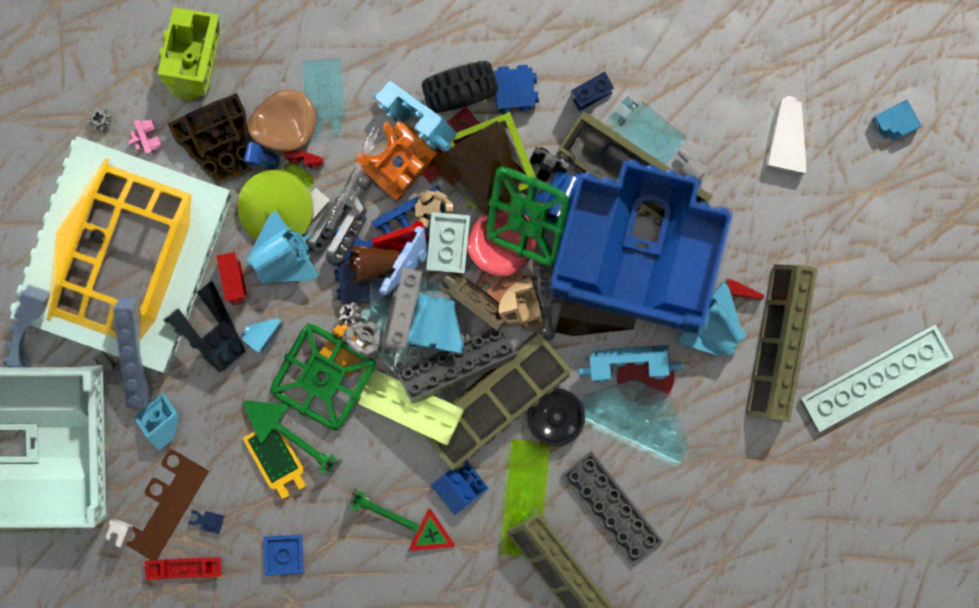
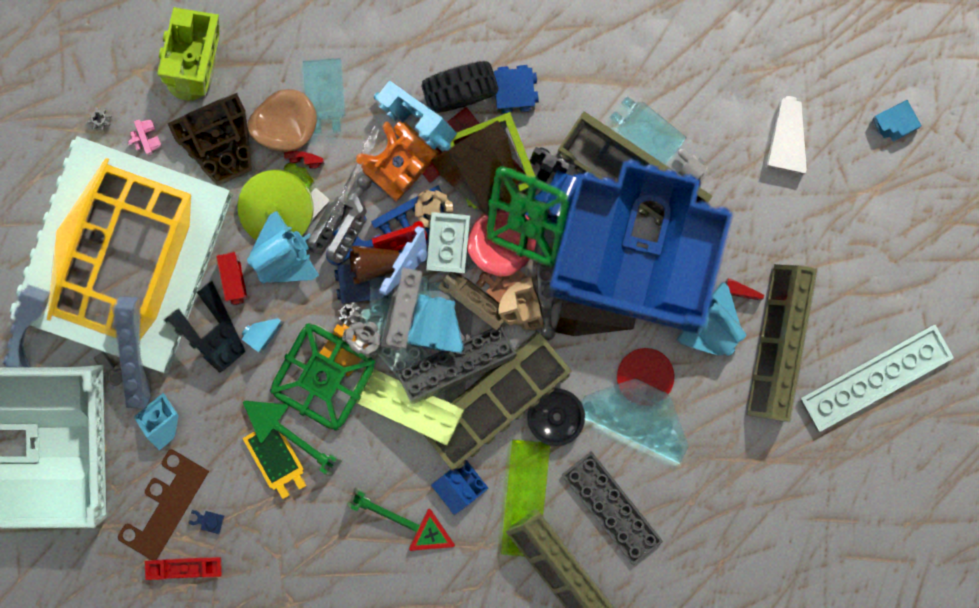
white hinge [106,519,133,547] -> none
blue piece [243,142,280,170] -> none
blue plate [264,535,304,576] -> none
dark blue panel [570,71,614,112] -> none
medium azure brick [579,345,684,383] -> none

